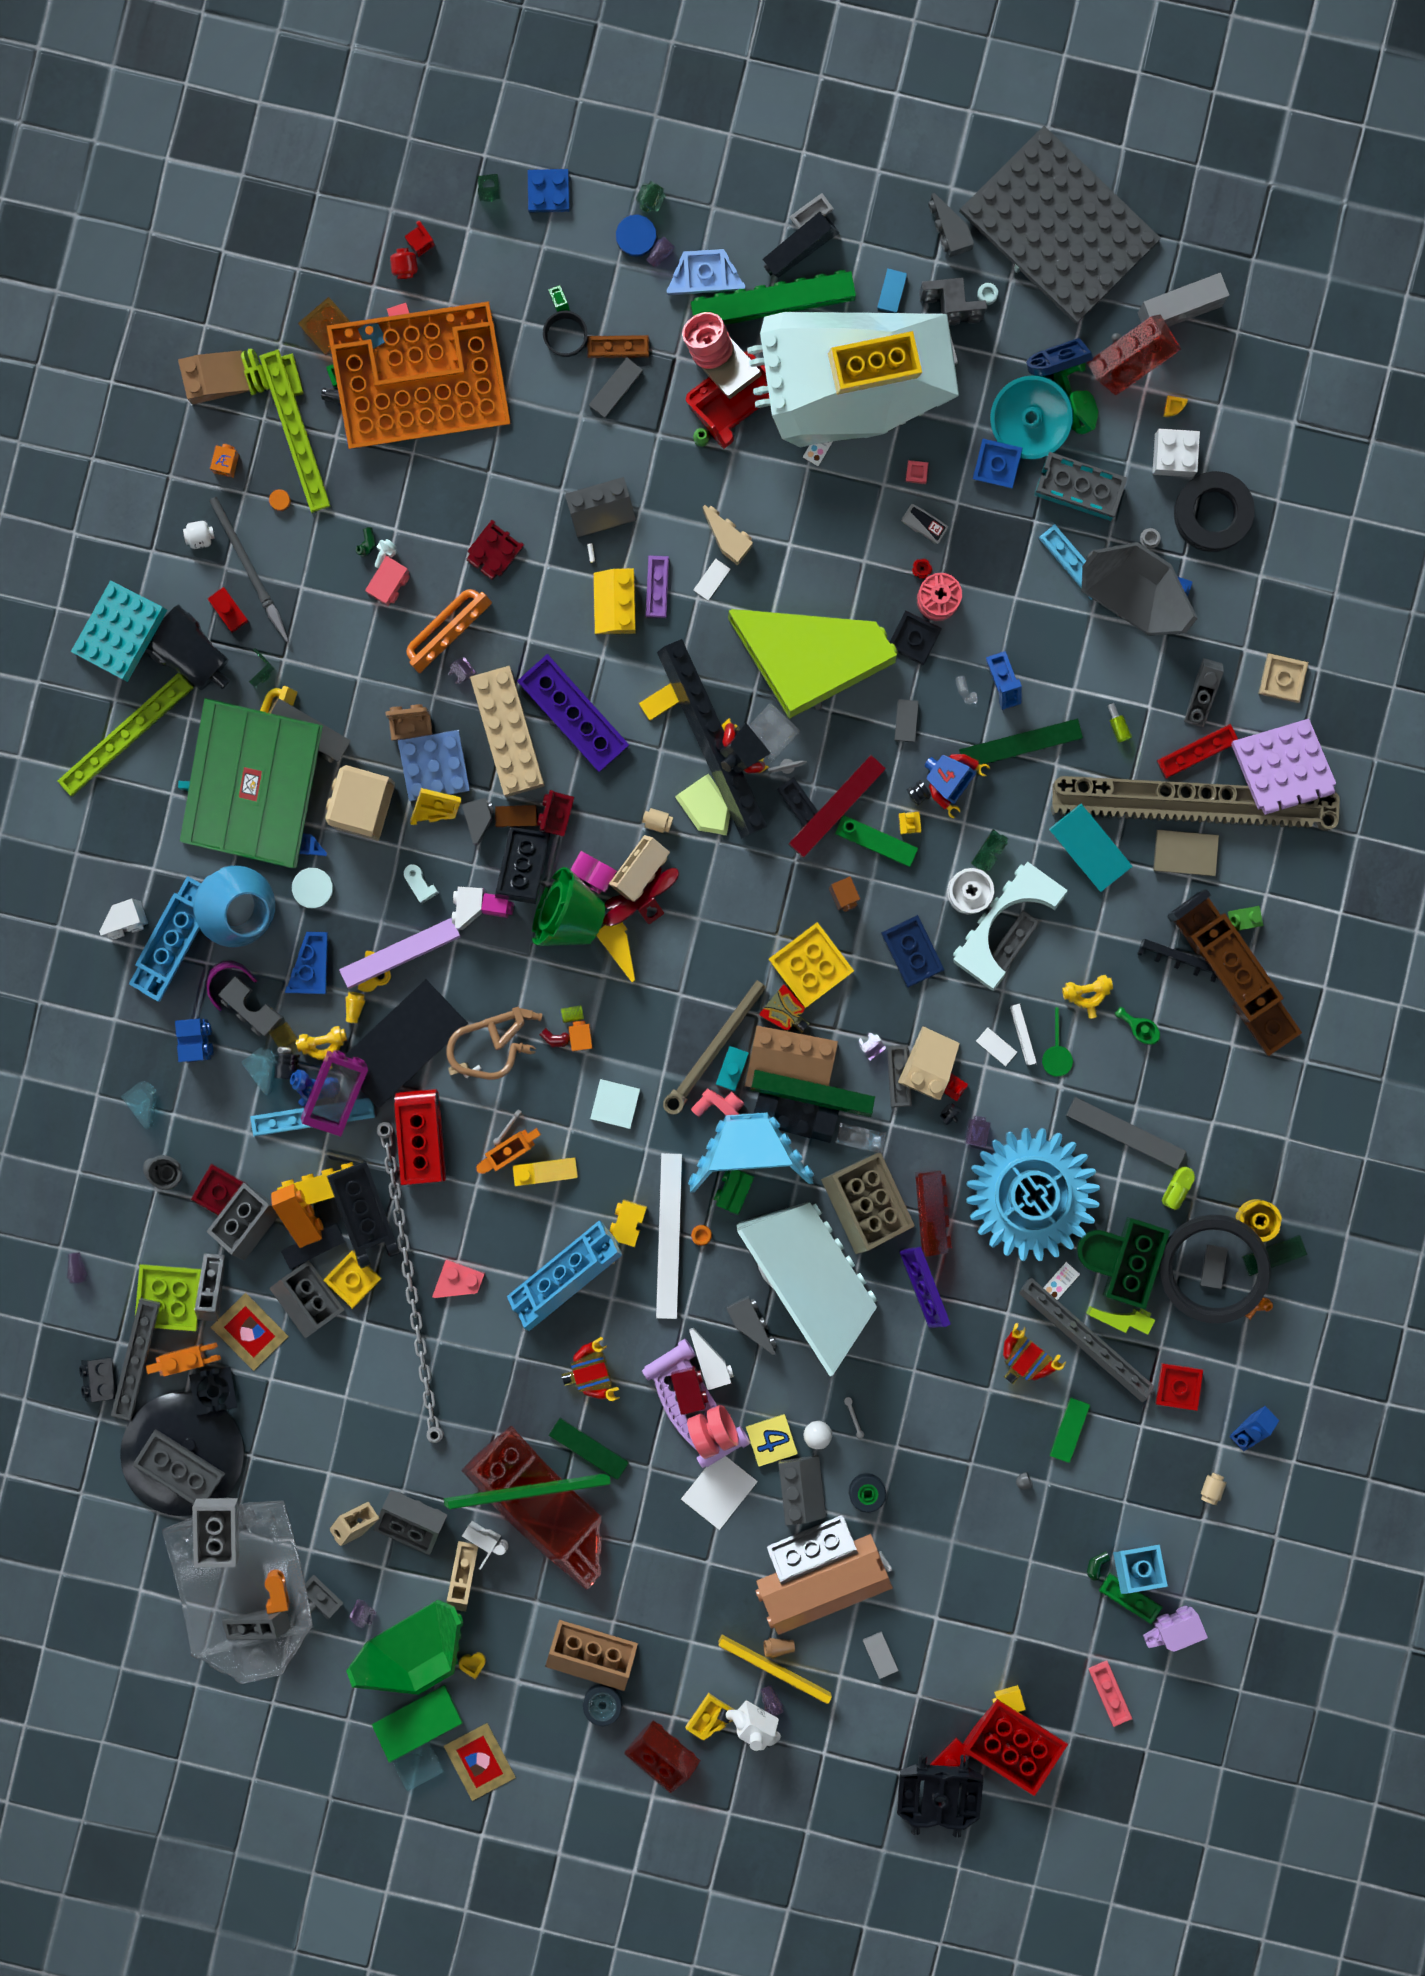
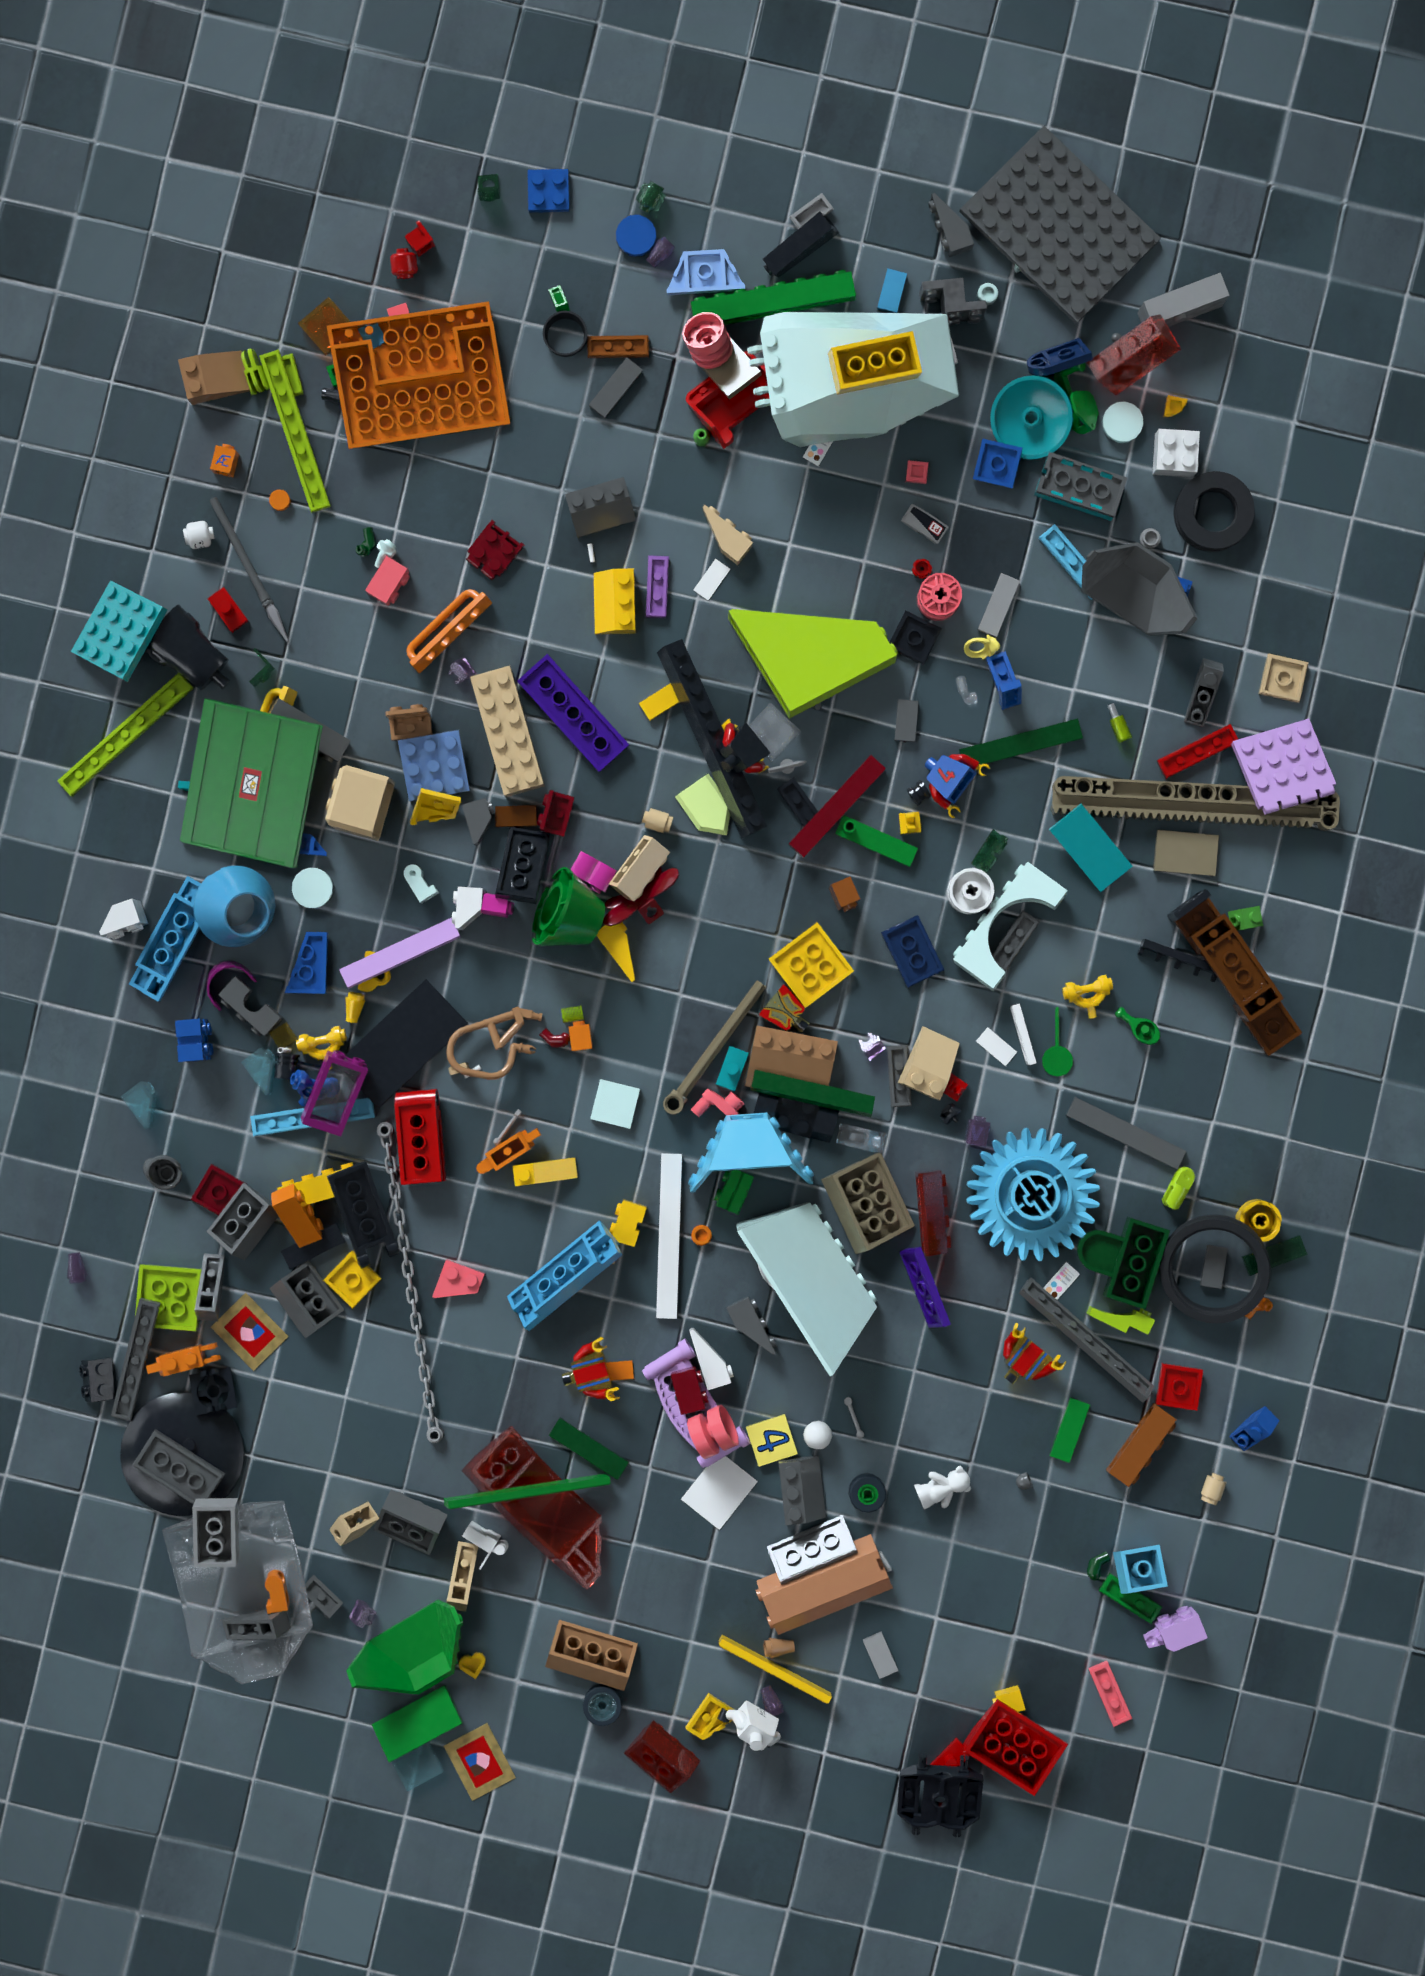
none -> orange sticker [594,1360,634,1382]
none -> white piece [914,1466,971,1509]
none -> light yellow piece [964,635,1000,660]
none -> light grey tile [978,573,1020,638]
none -> light aqua tile [1102,402,1143,443]
none -> dark orange brick [1106,1403,1176,1487]

